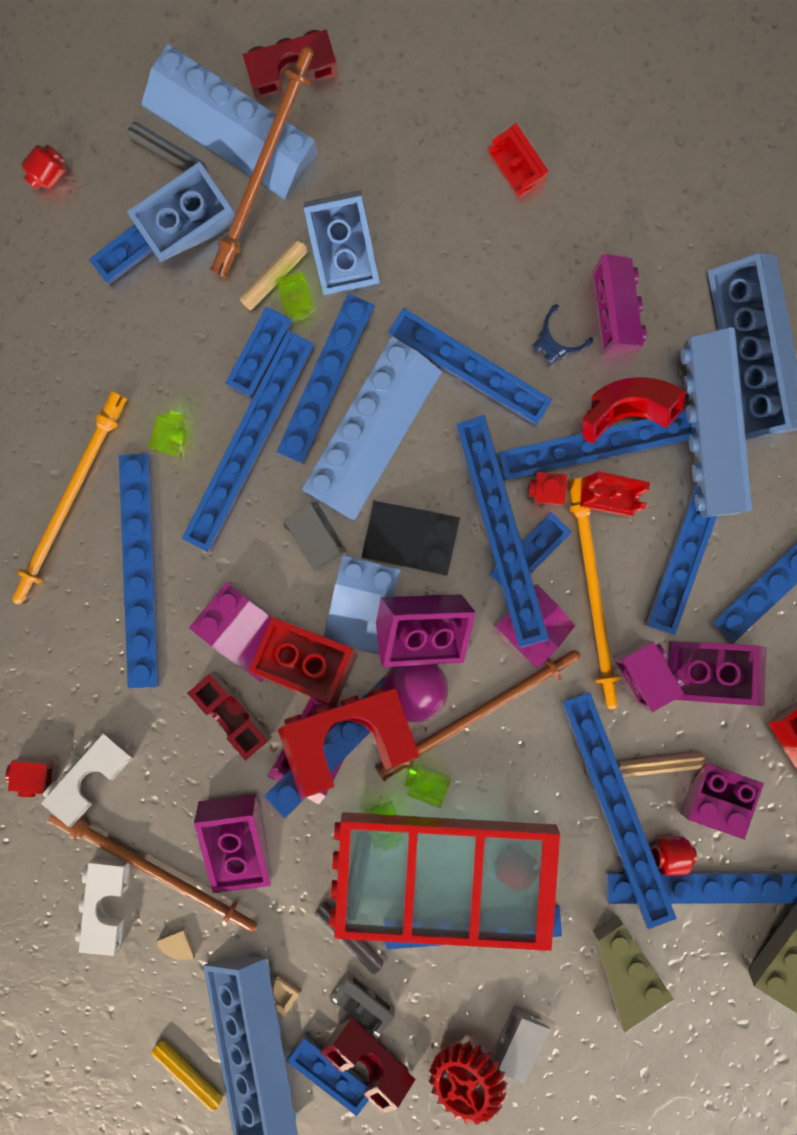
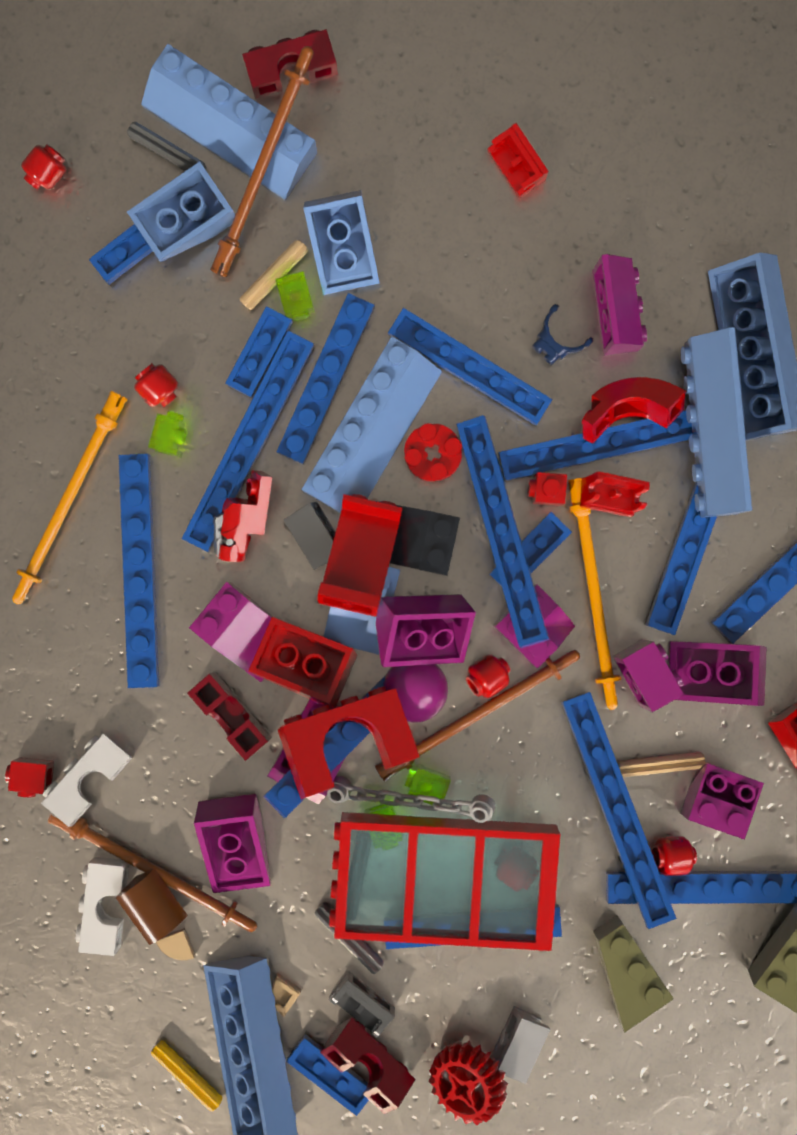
none -> reddish brown brick [115,869,188,945]
none -> red head [134,363,178,407]
none -> plate [213,470,272,562]
none -> red panel [317,494,402,617]
none -> light grey piece [327,776,496,823]
none -> red plate [404,423,462,482]
none -> red head [466,654,511,698]

